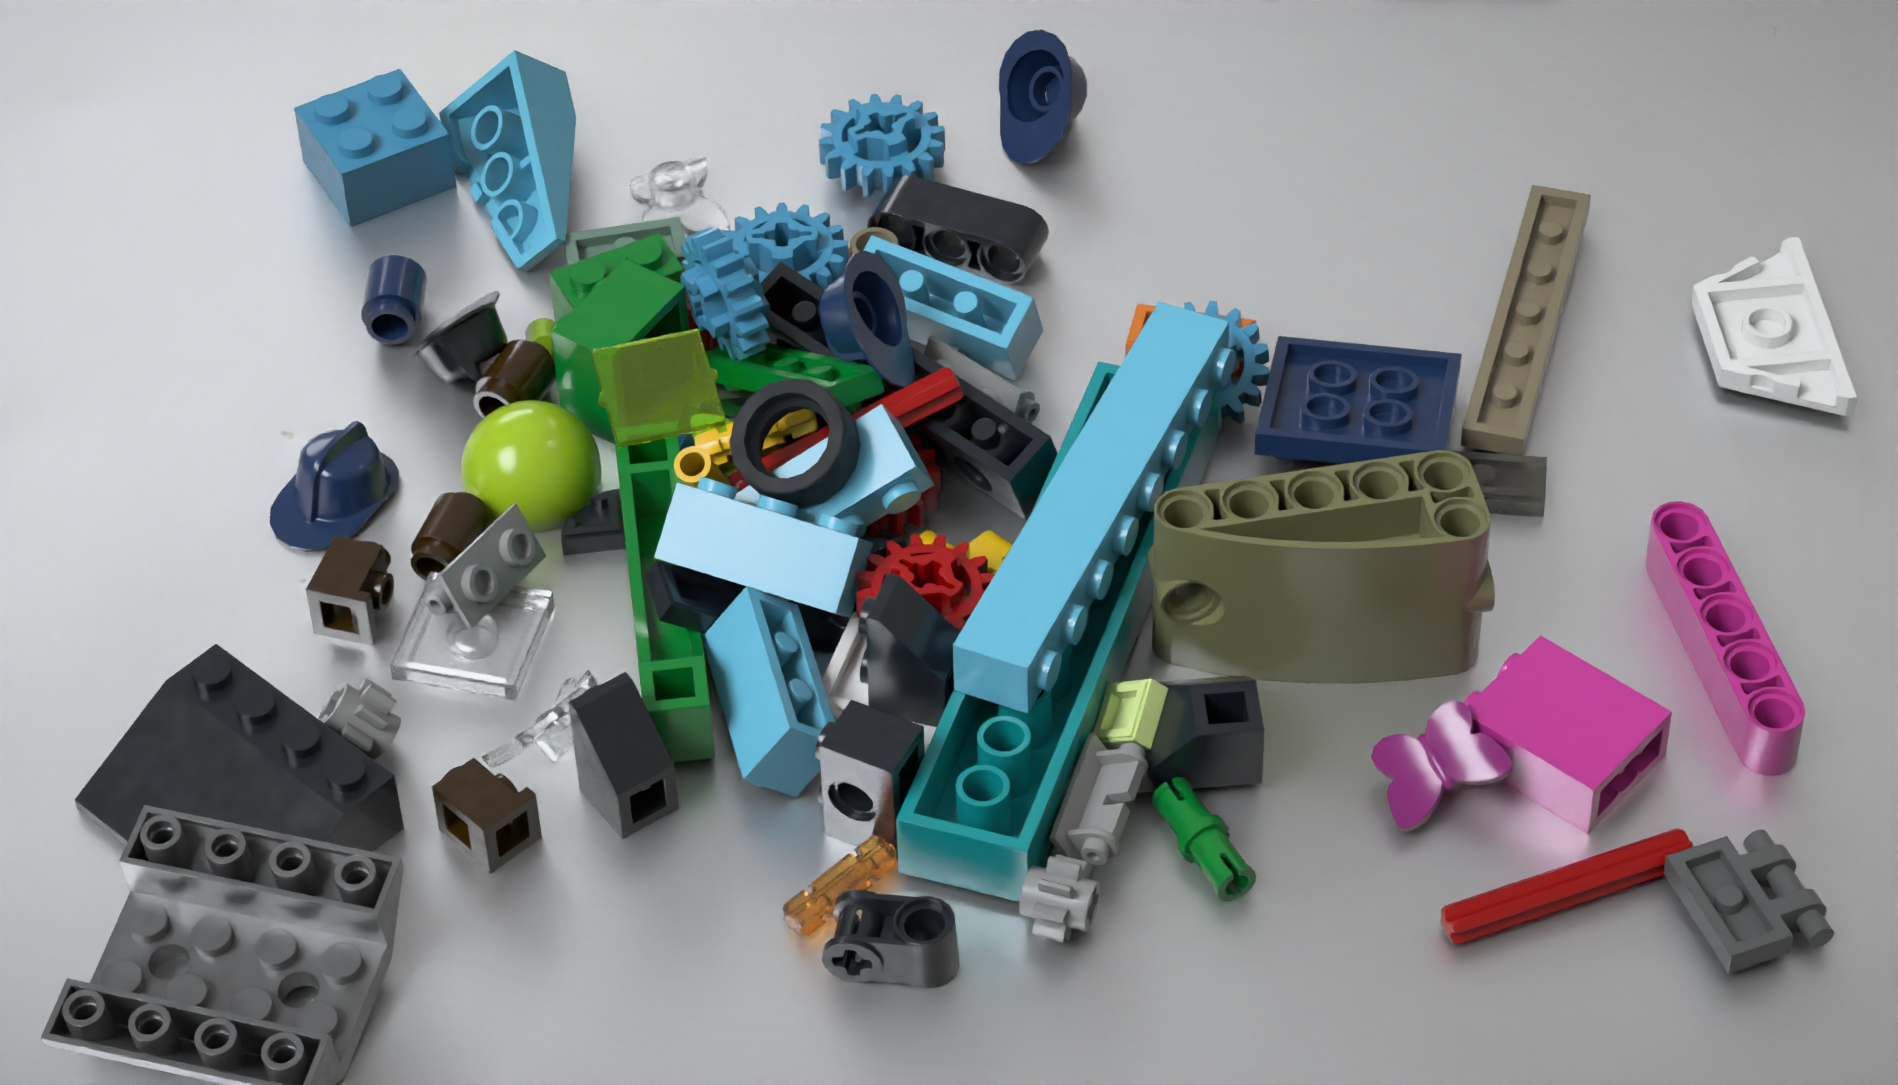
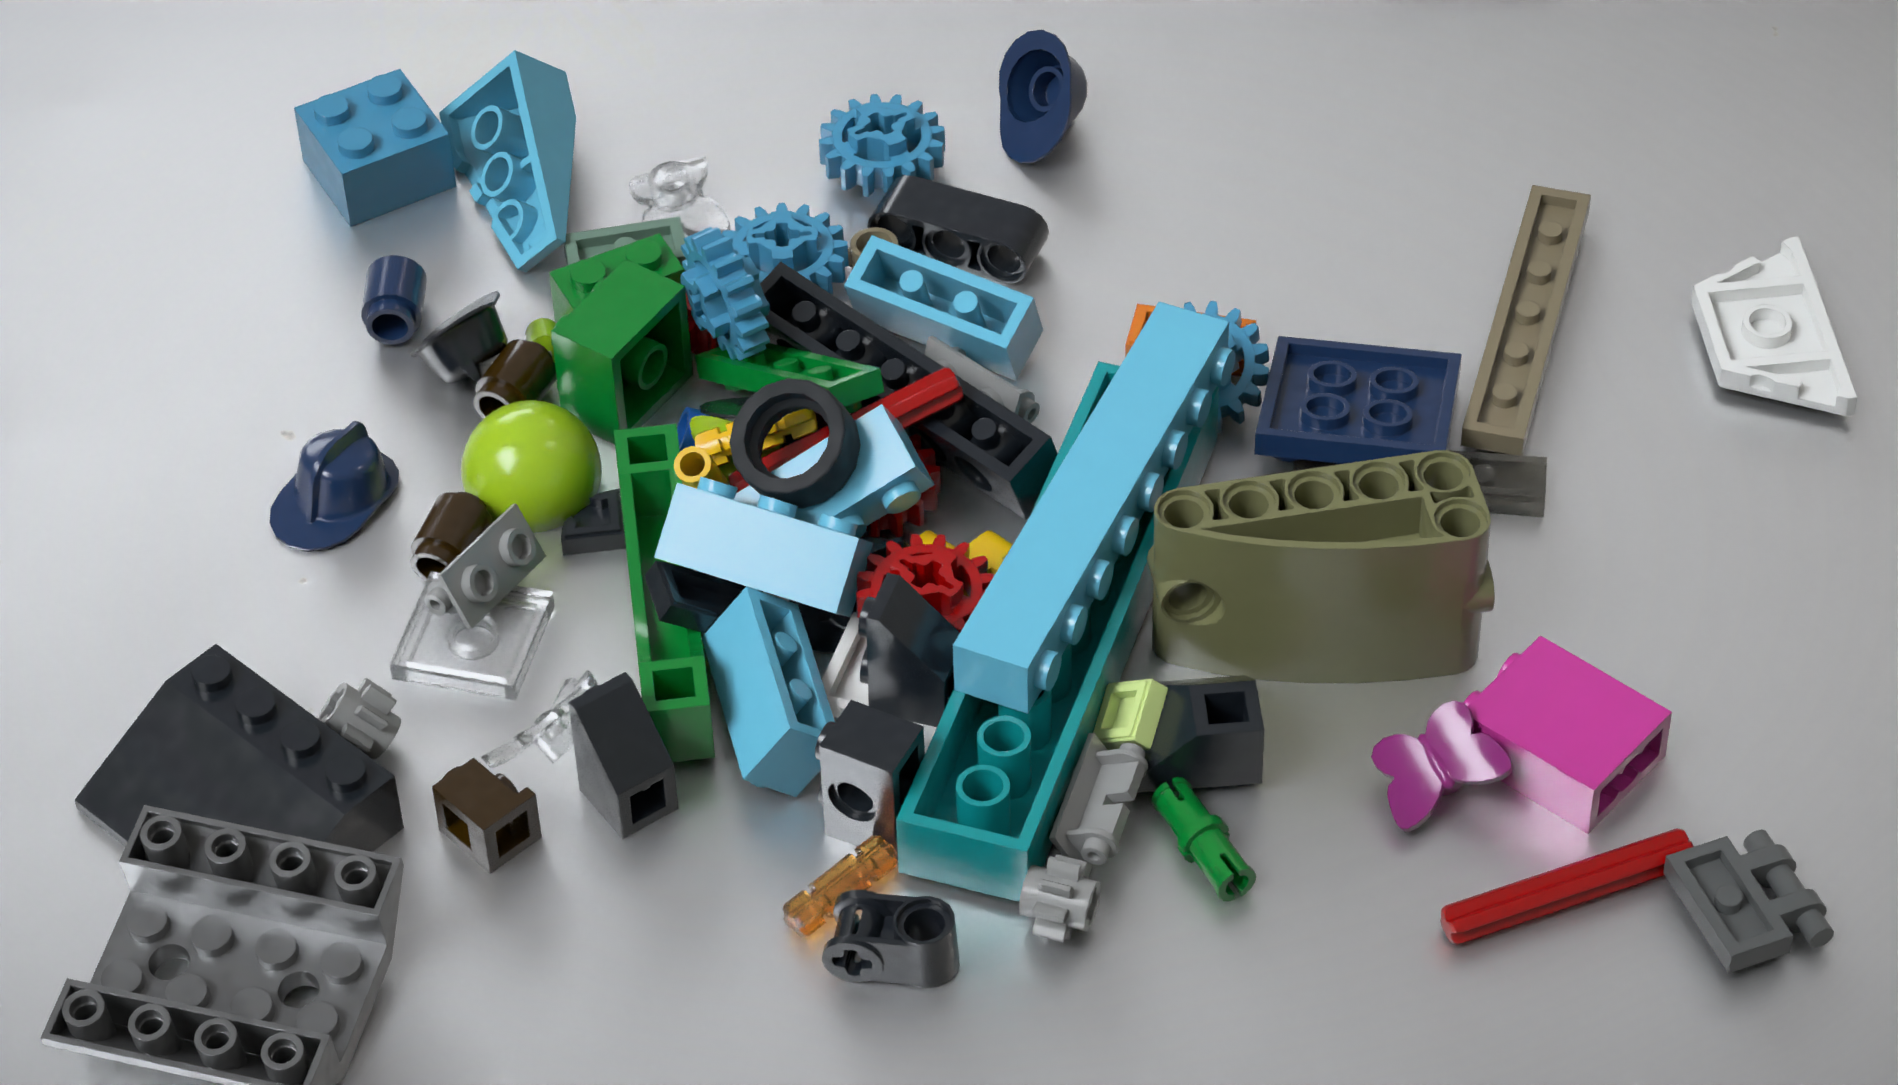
dark brown brick [306,535,394,646] -> none
clear neon green piece [591,329,726,448] -> none
dark blue piece [819,251,915,388] -> none
dark pink beam [1645,501,1805,776] -> none

